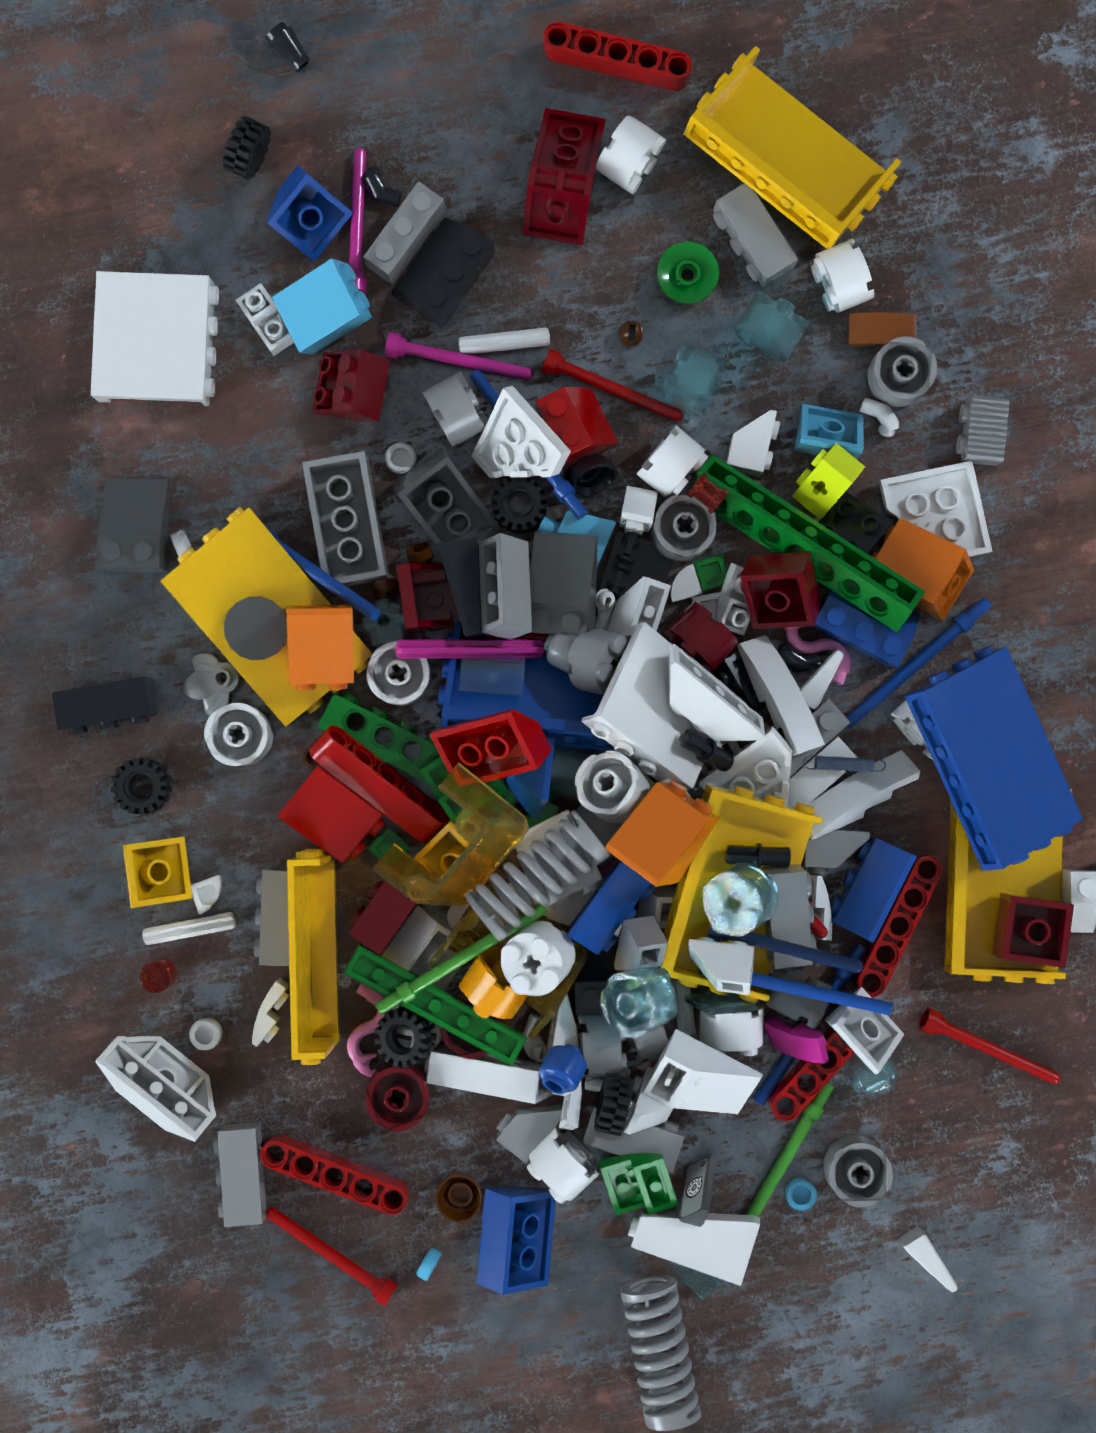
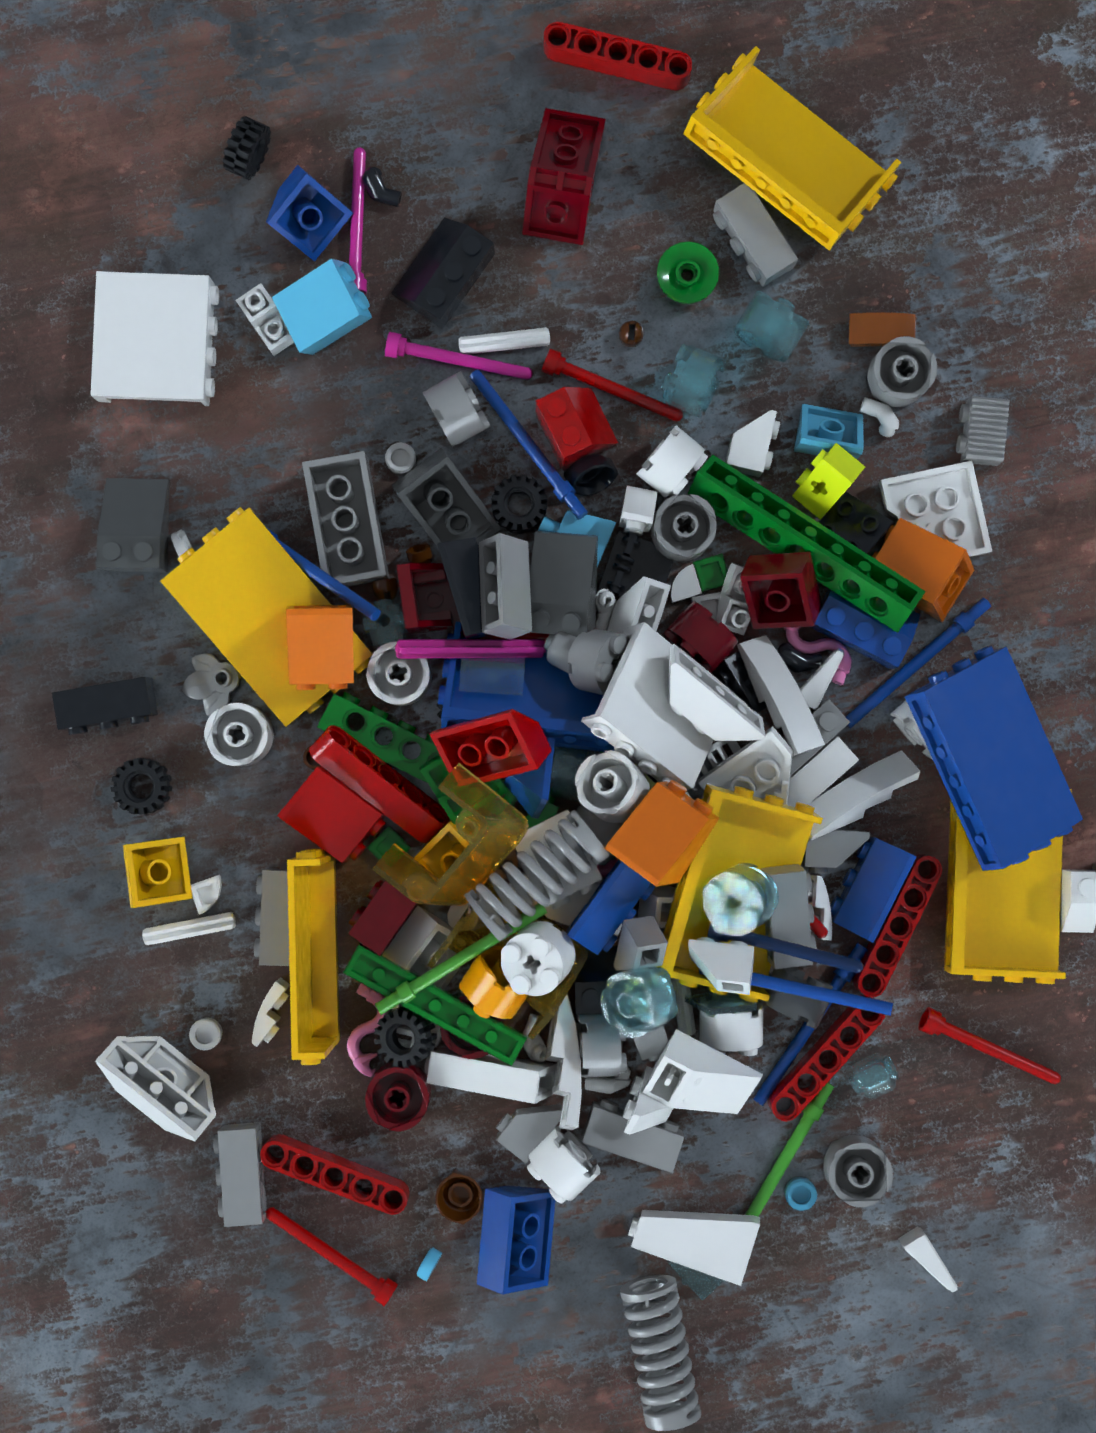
clear red wheel [140,958,178,993] -> none
dark grey tile [224,597,287,660] -> none
black cone [265,22,310,72] -> none
dark red slope [312,349,390,422] -> none
light grey brick [363,181,446,285] -> none
white plate [471,386,571,478] -> none
blue head [539,1044,587,1095] -> none
black tyre [594,1073,633,1136] -> none
white brick [596,115,666,194] -> none
green slope [598,1153,679,1216] -> none
black axle [679,730,734,772] -> none
slope [679,1155,717,1227] -> none
clear red bush [687,473,729,514] -> none
black axle [725,843,791,869] -> none
dark pink slope [764,1015,829,1063] -> none
sand blue piece [803,755,886,772] -> none
white brick [811,239,875,313] -> none
white slope [825,987,904,1075] -> none
dark red brick [992,893,1074,968] -> none

